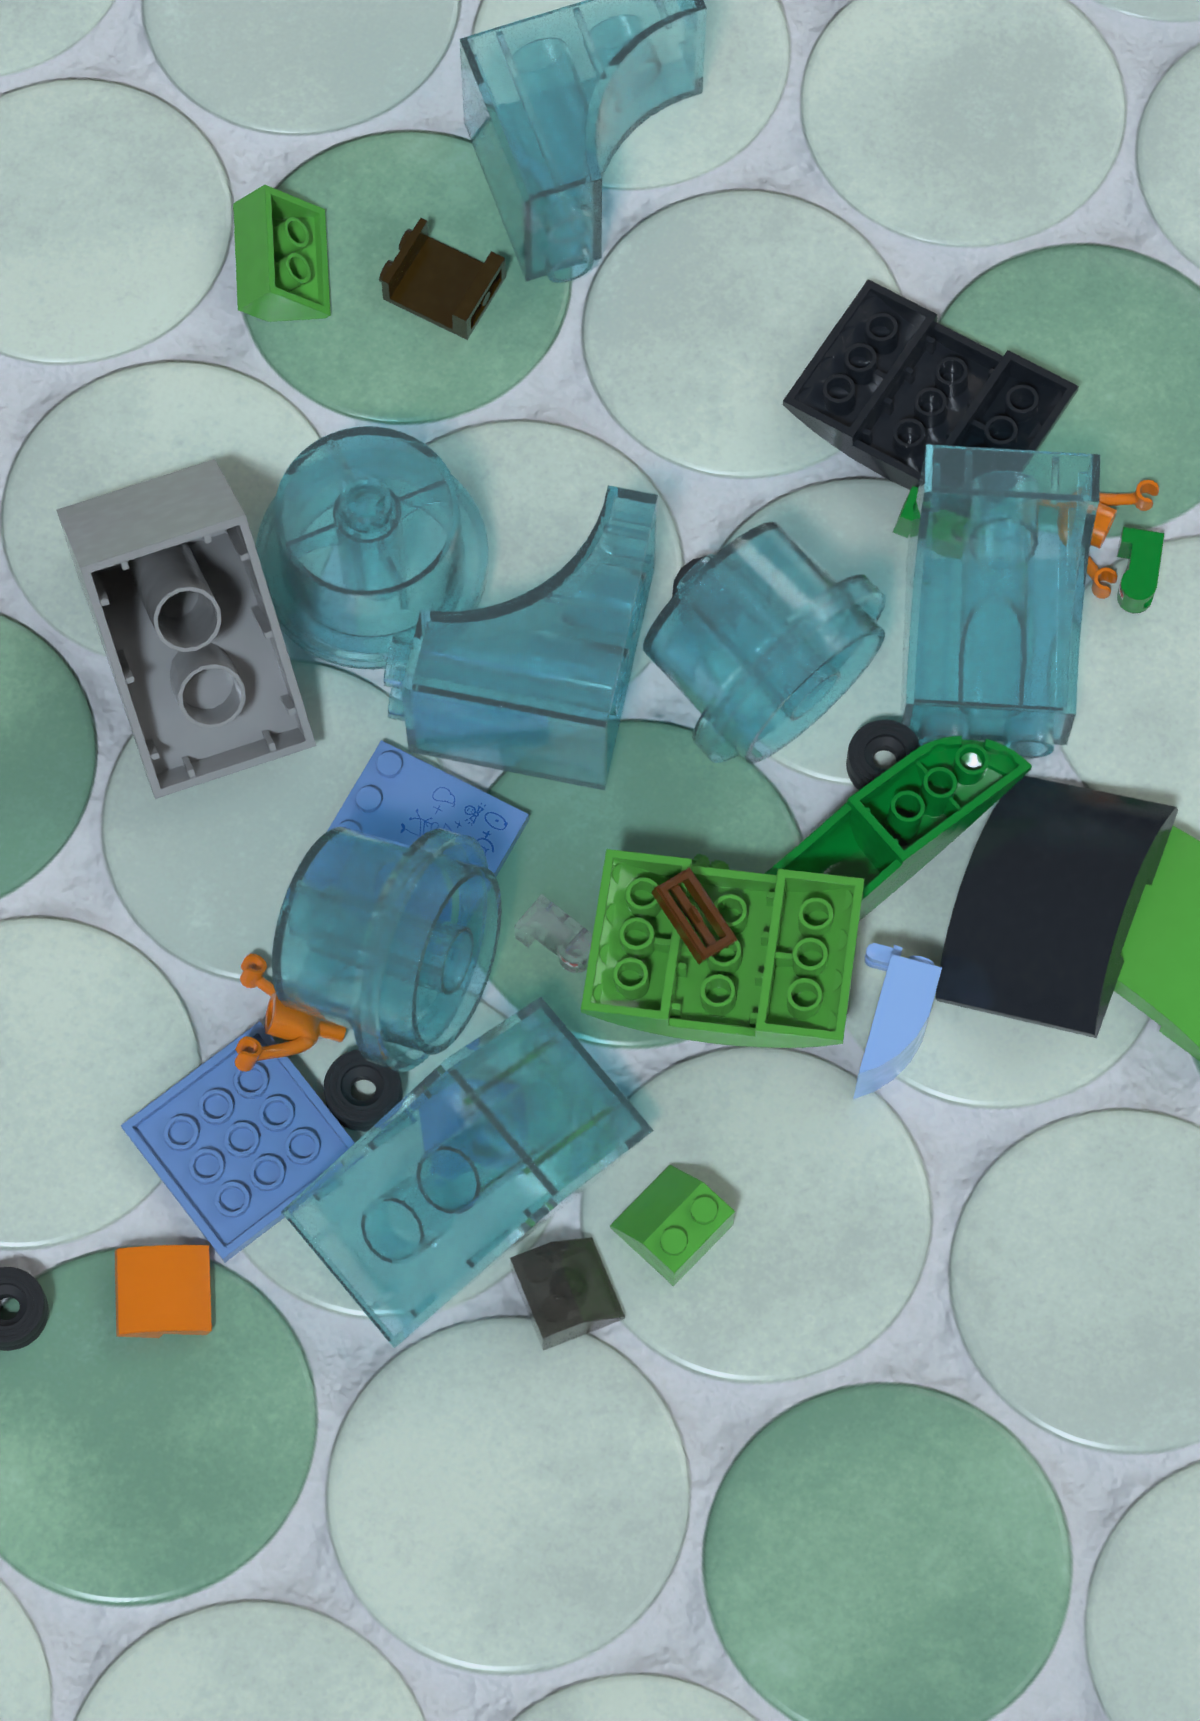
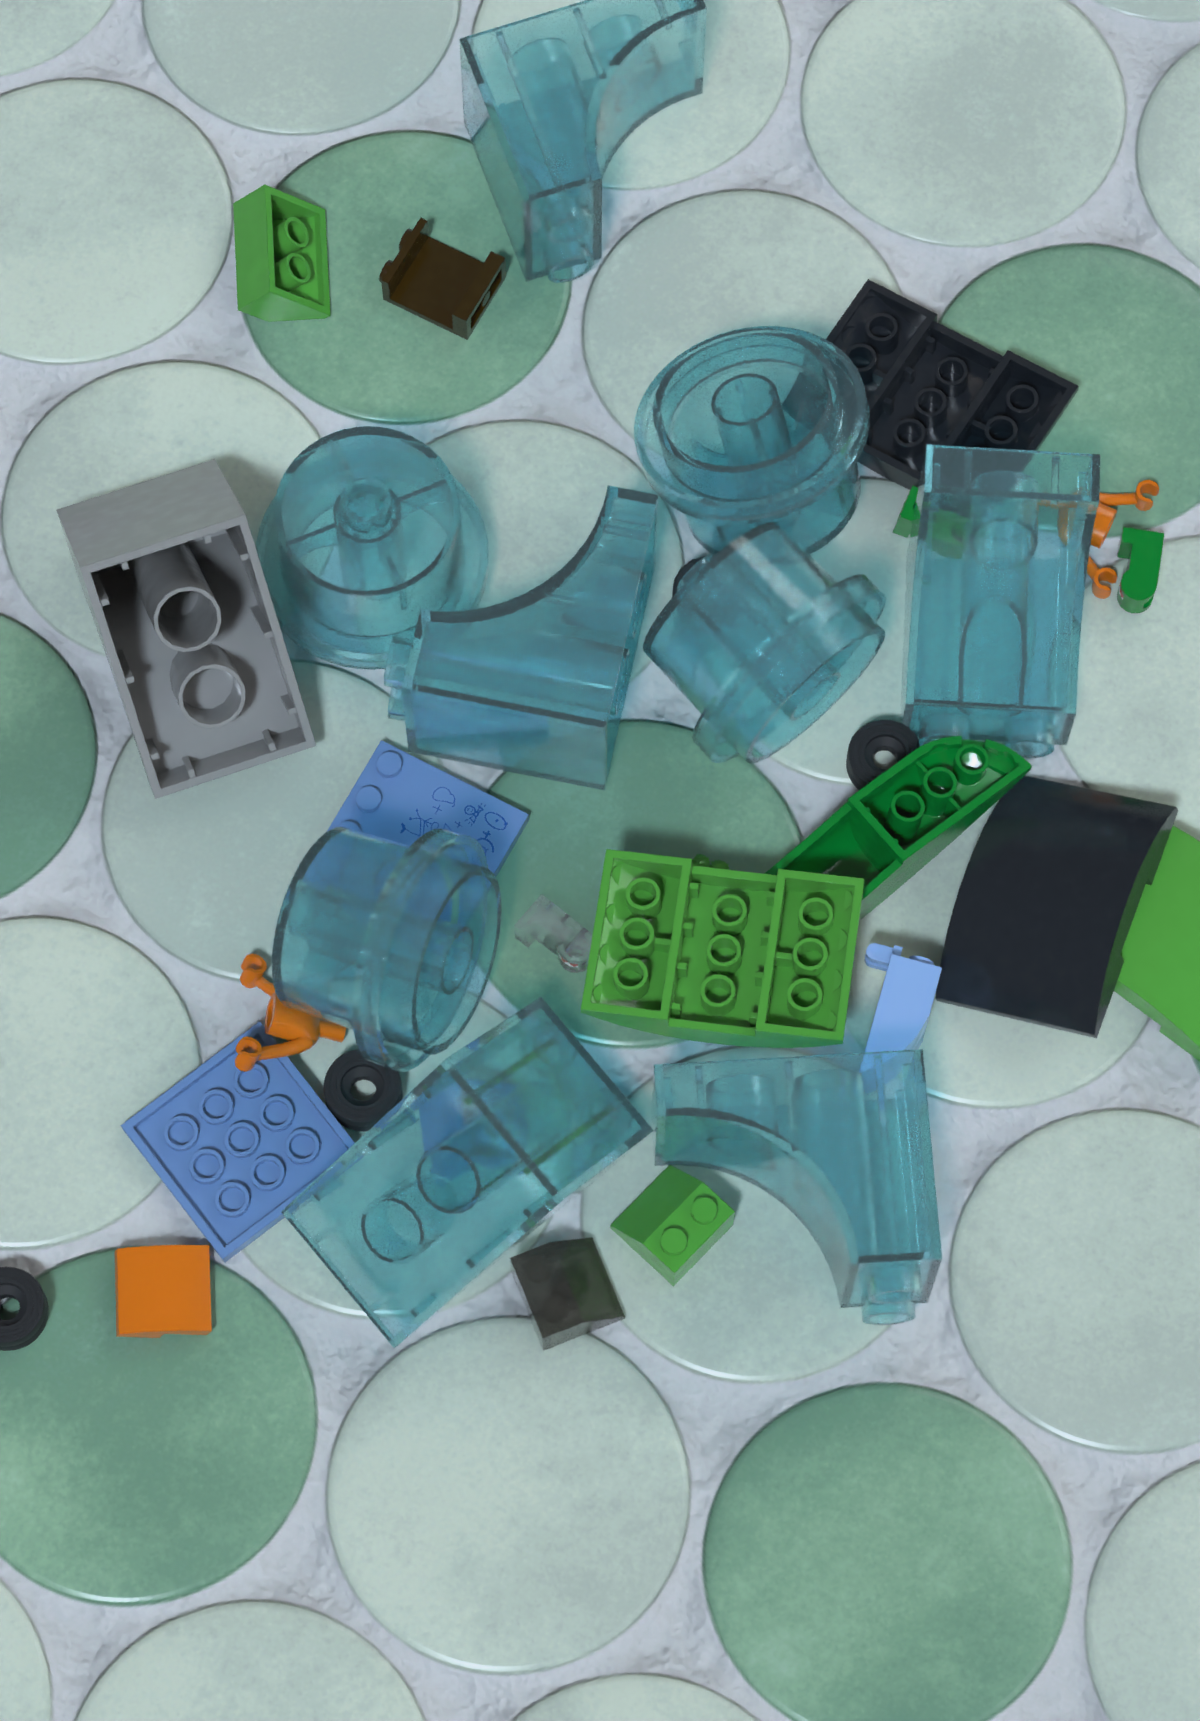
reddish brown tile [651,868,738,964] -> none
none -> clear light blue piece [634,326,870,566]
none -> clear light blue brick [651,1049,942,1325]

